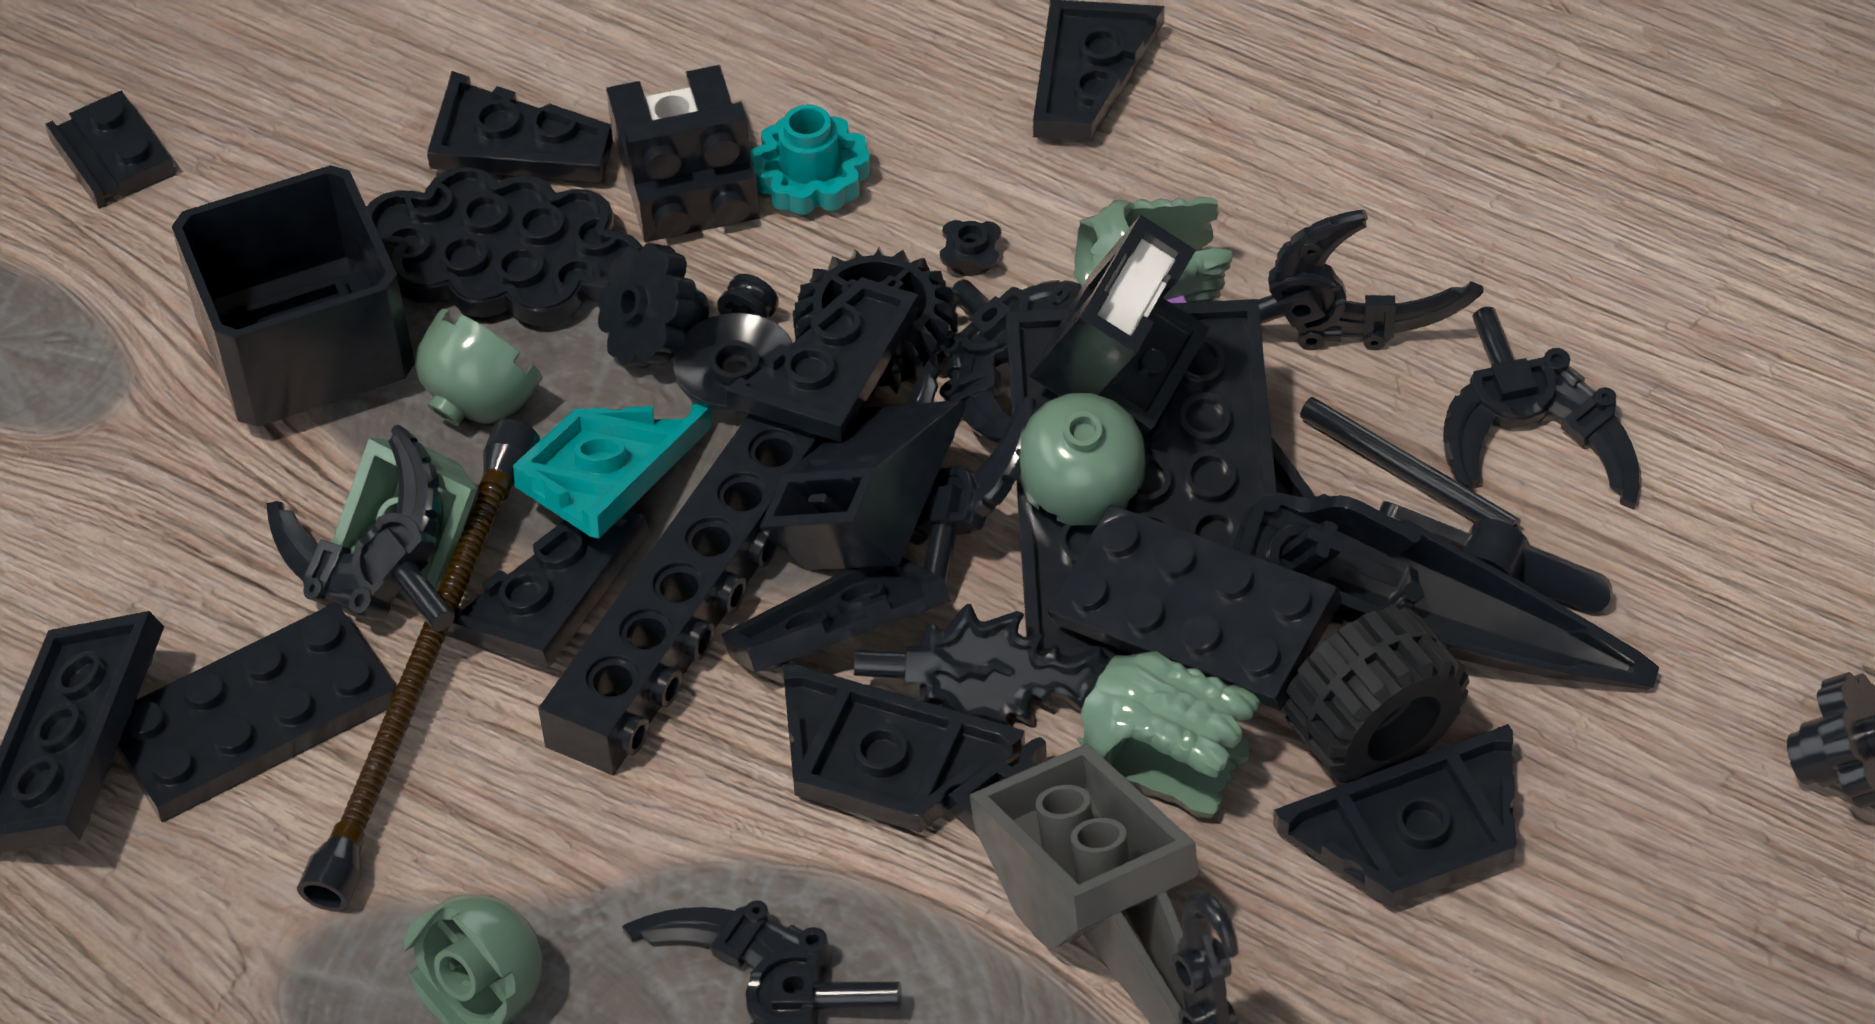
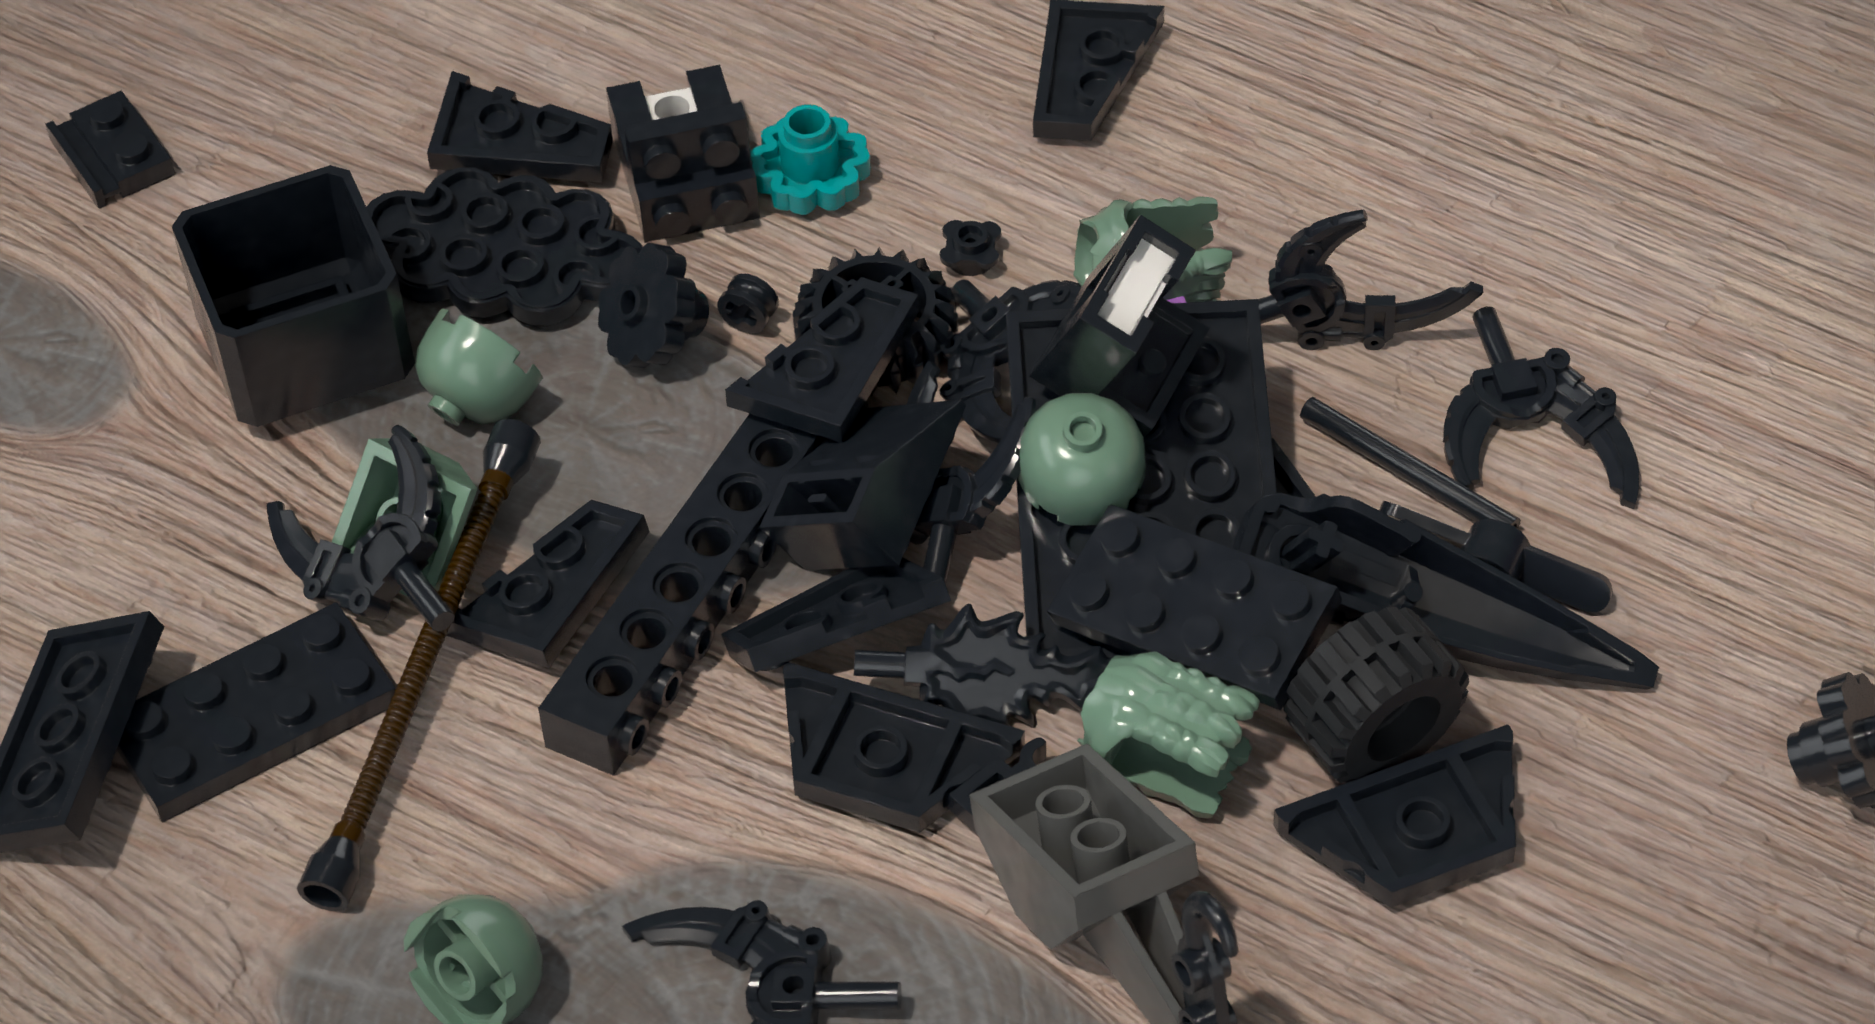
teal wing [513,404,712,538] -> none
black dish [672,313,793,410] -> none

